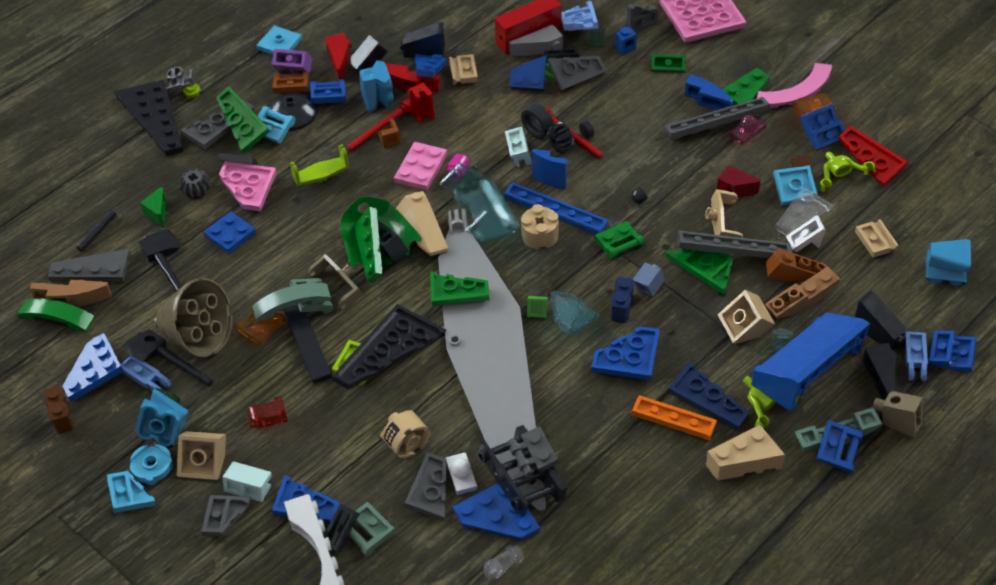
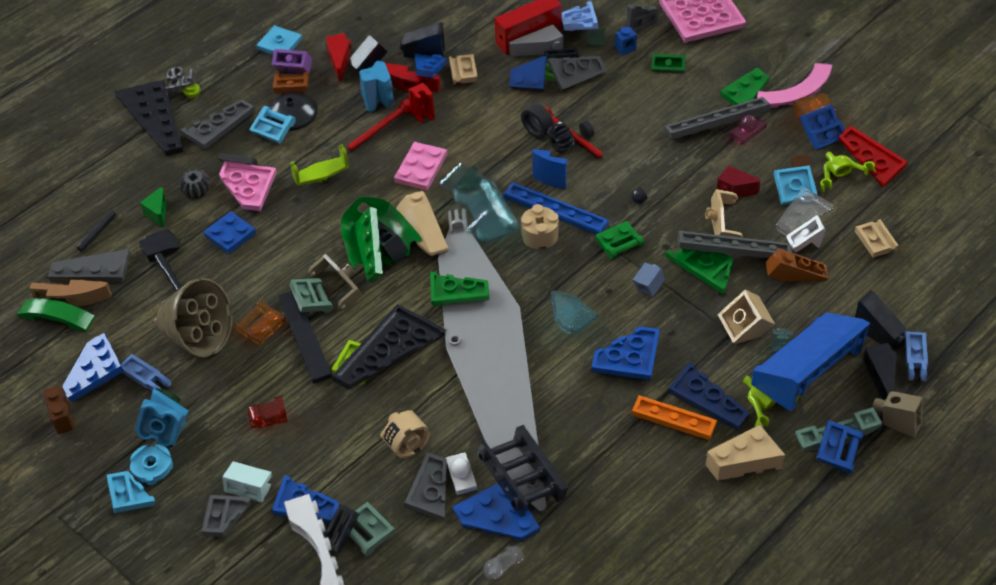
black piece [121,329,213,386] -> none
tan slope [177,431,226,480] -> none
green wing [216,86,270,153] -> none
sand green slope [253,283,331,322] -> none
blue plate [310,80,346,104] -> none
dark orange panel [378,118,401,148] -> none
dark pink brick [446,154,470,180] -> none
light aqua hinge [505,126,532,167] -> none
dark grey plate [508,426,559,477] -> none
bright green tile [527,296,548,318] -> none
dark blue brick [611,277,634,323] -> none
blue slope [685,74,733,110] -> none
medium nougat slope [765,266,840,319] -> none
dark azure piece [926,239,971,286] -> none
blue slope [929,330,977,373] -> none

